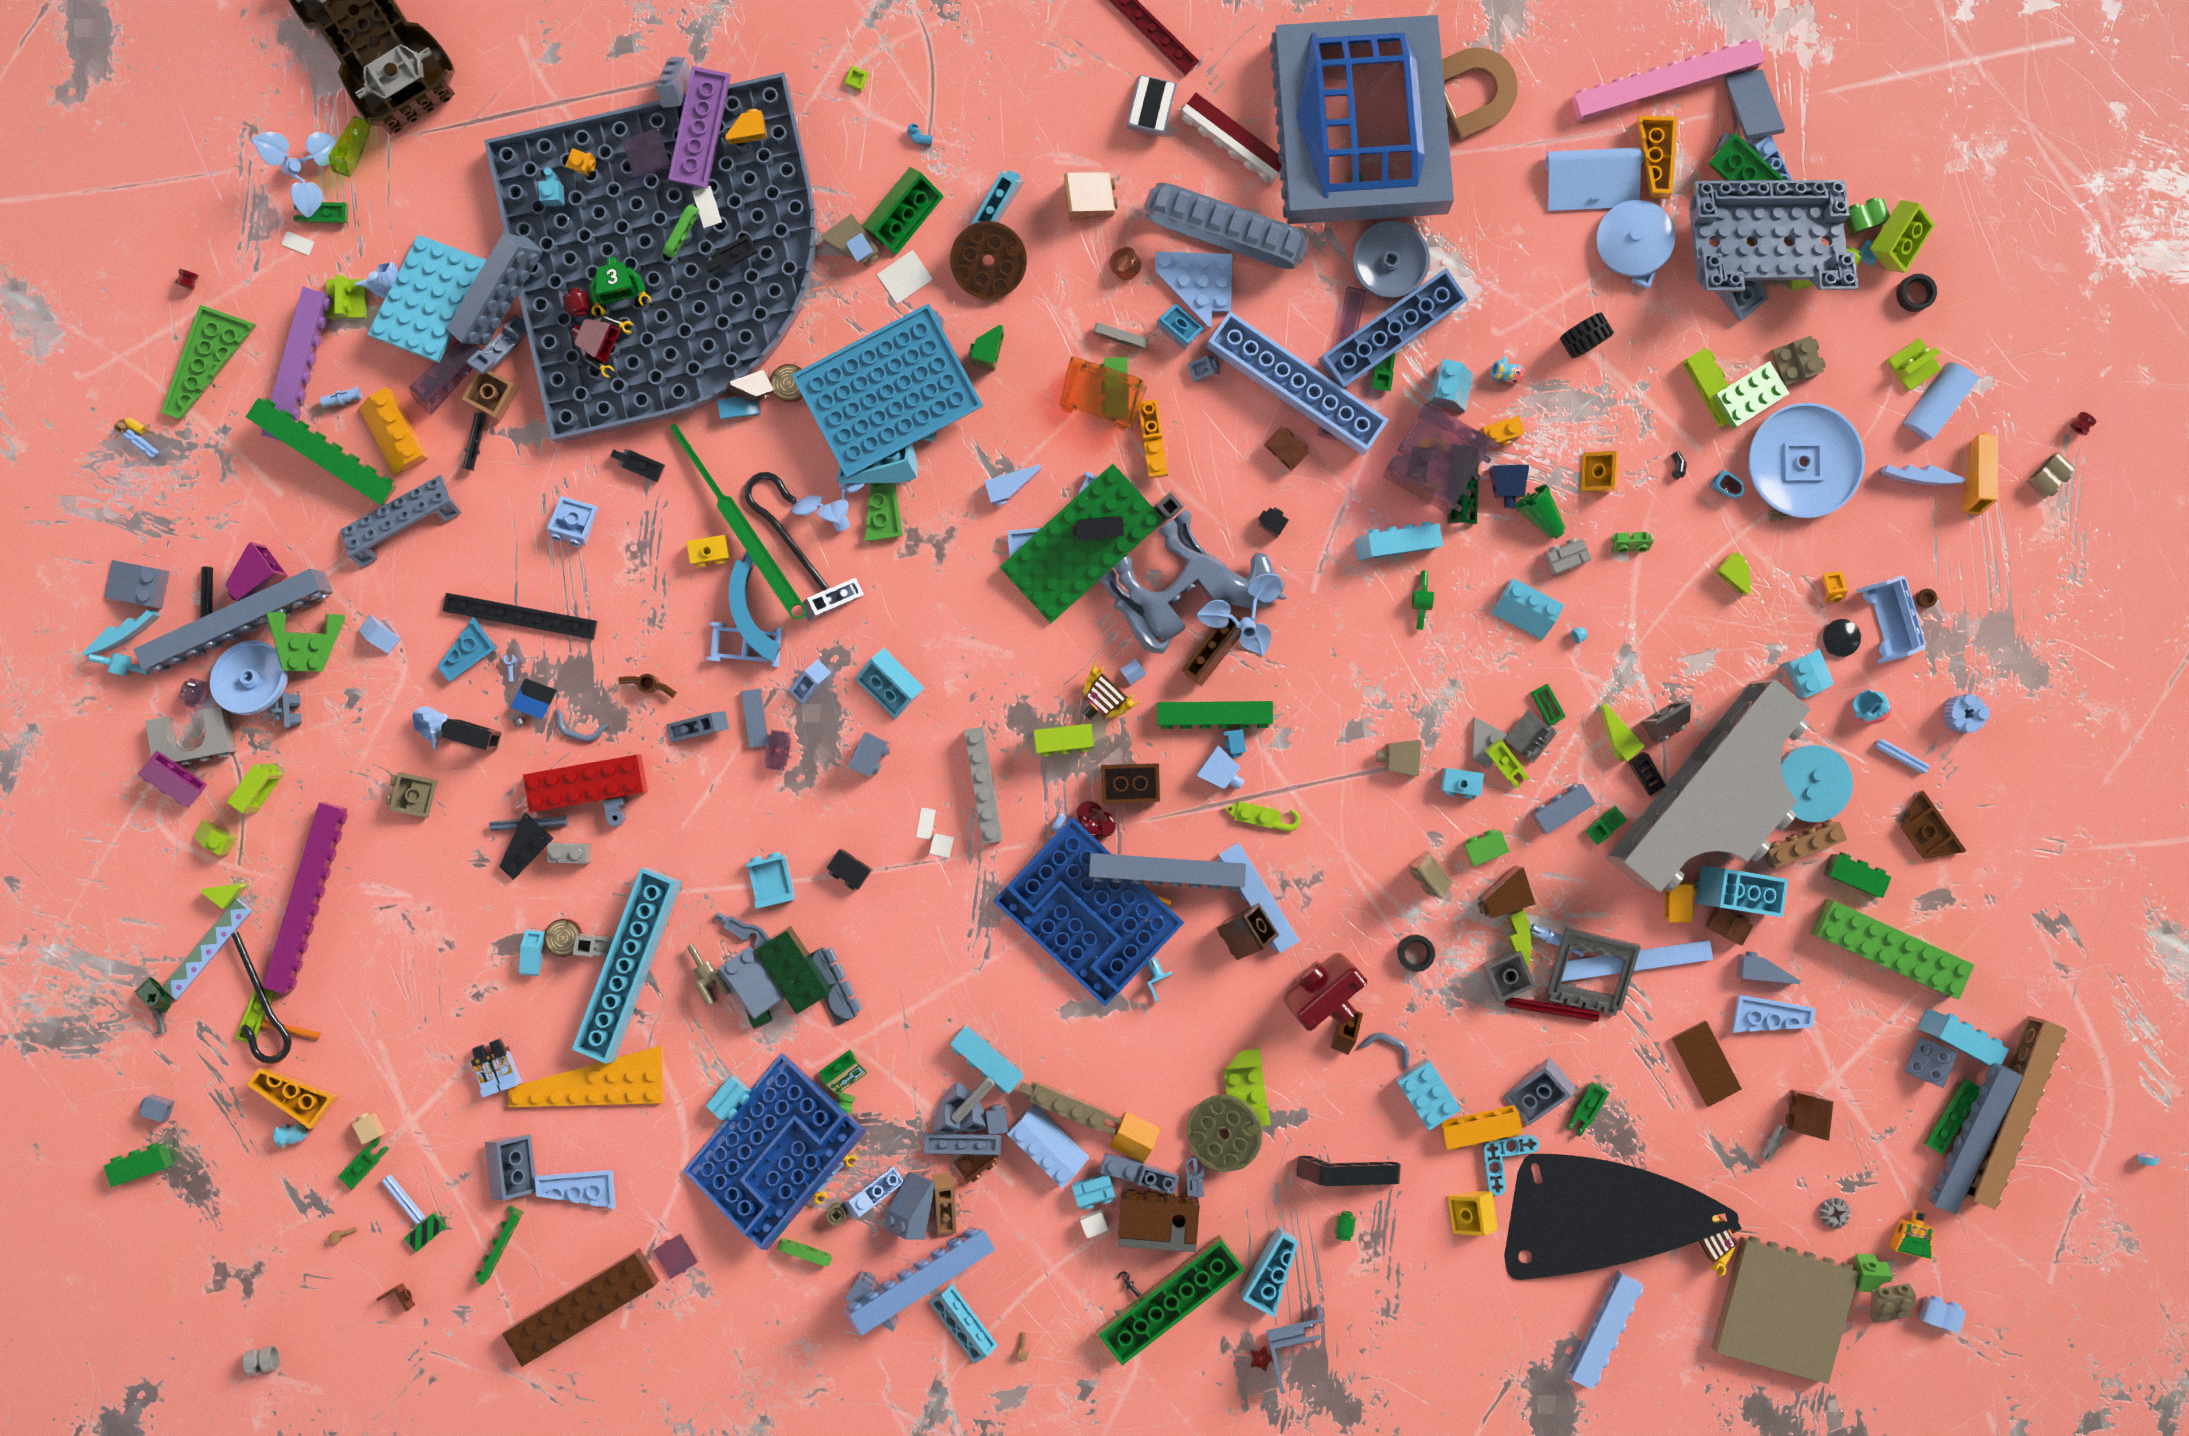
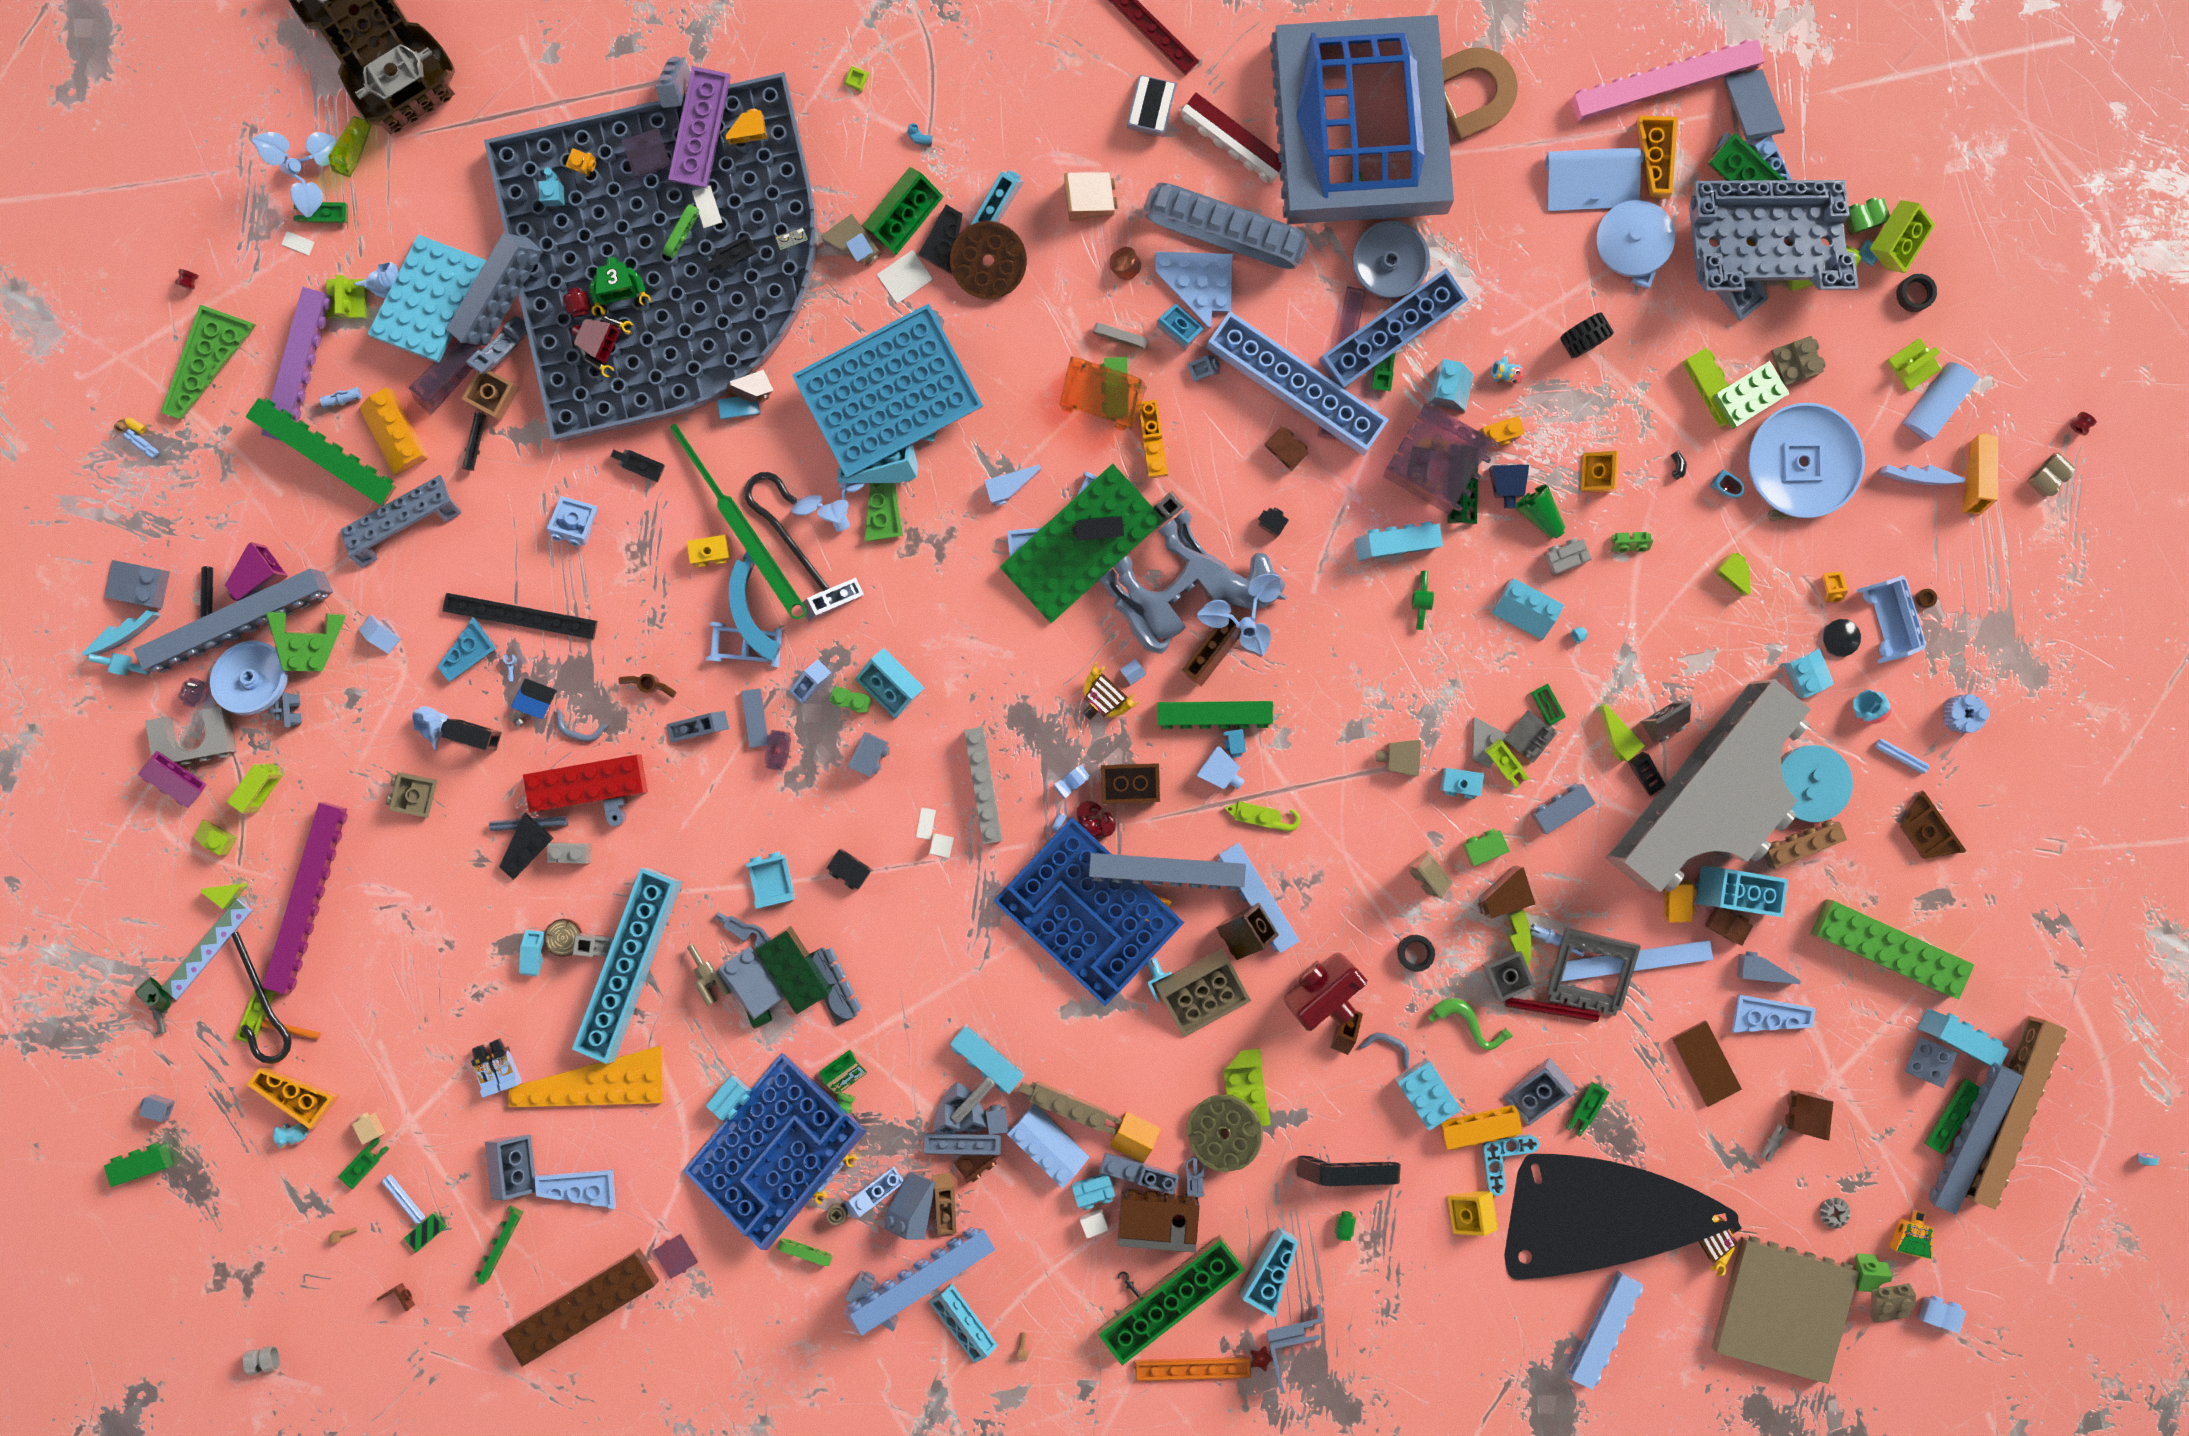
dark tan tile [770,364,803,403] -> none
green slope [969,325,1005,370] -> none
lime brick [1034,723,1094,757] -> none
green slope [1585,805,1628,845] -> none
green brick [1823,852,1892,898] -> none
none -> light grey sticker [775,226,808,251]
none -> bright green brick [829,687,872,713]
none -> black wing [918,204,963,274]
none -> light blue leg [1052,764,1091,799]
none -> orange tile [1135,1357,1251,1381]
none -> dark tan slope [1155,947,1251,1037]
none -> bright green animal [1428,998,1513,1050]

